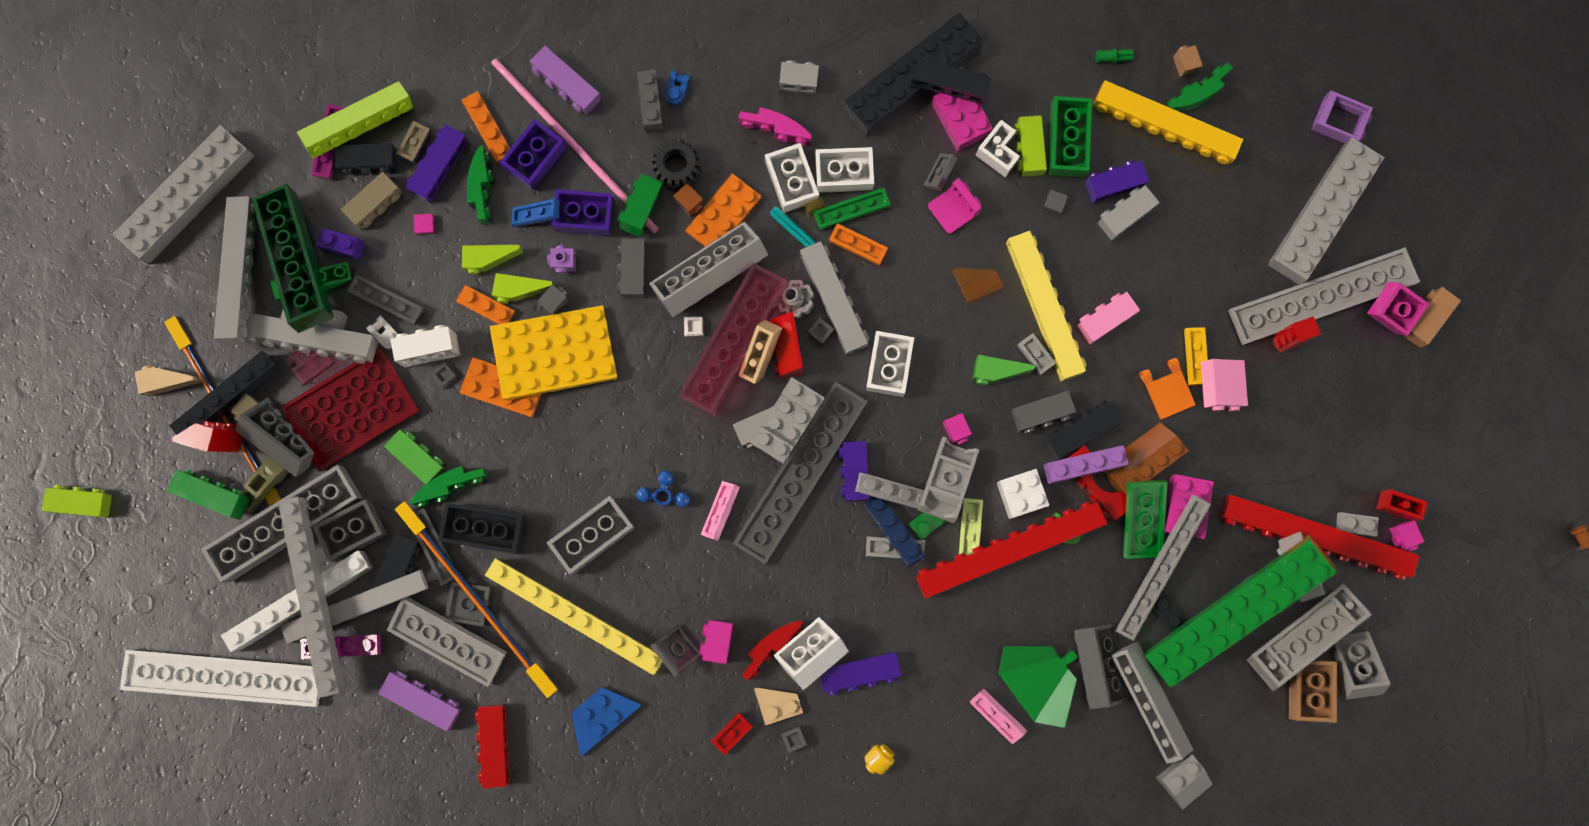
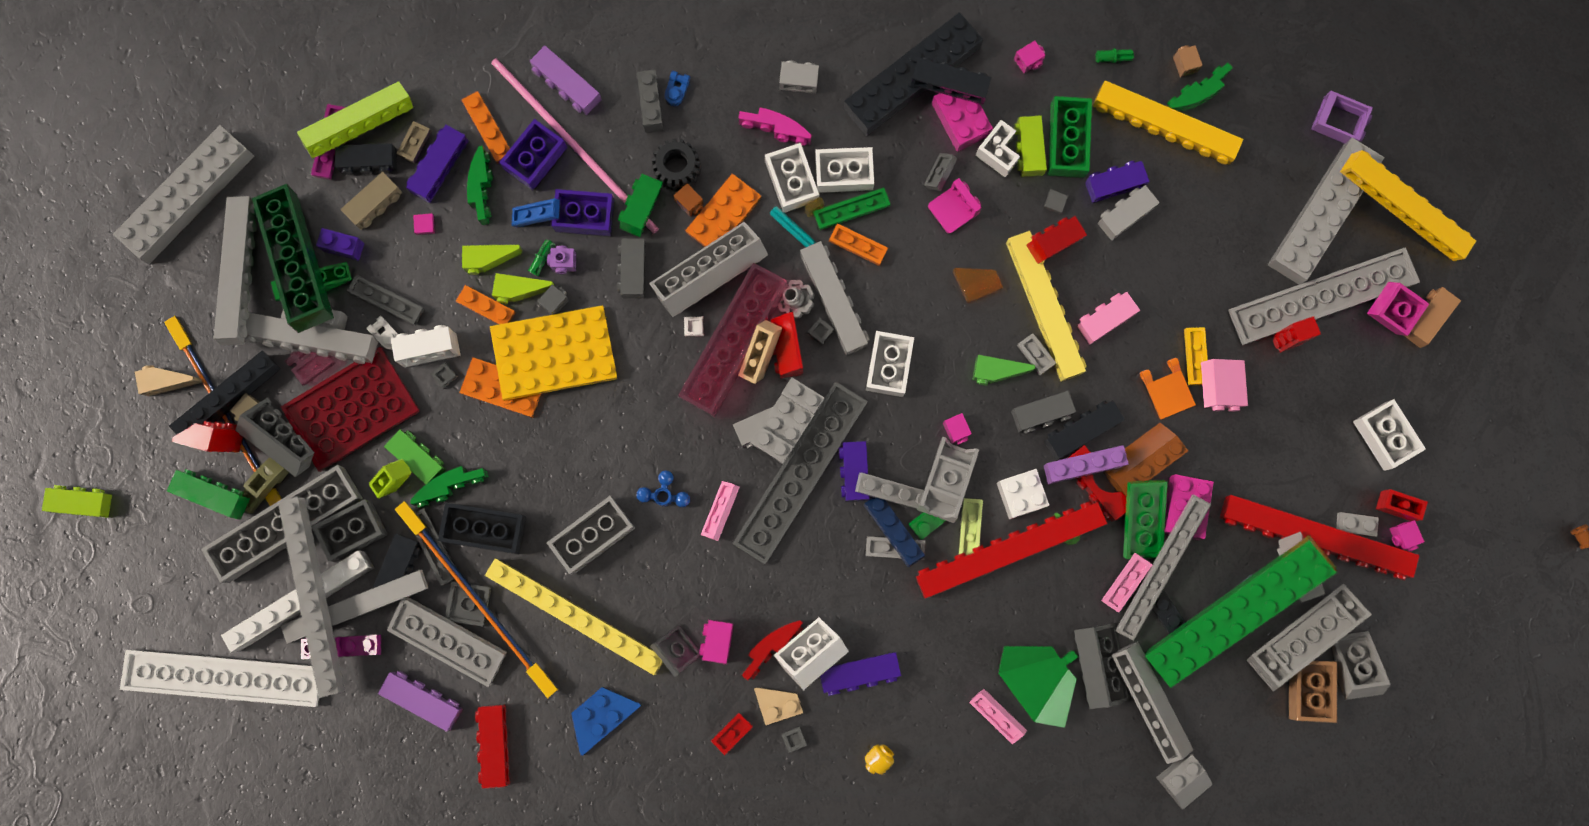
none -> lime brick [369,459,412,499]
none -> green axle [528,239,555,276]
none -> dark pink brick [1014,41,1045,73]
none -> red brick [1026,216,1087,264]
none -> bright pink plate [1102,553,1152,612]
none -> yellow brick [1340,150,1476,261]
none -> white brick [1353,399,1426,471]

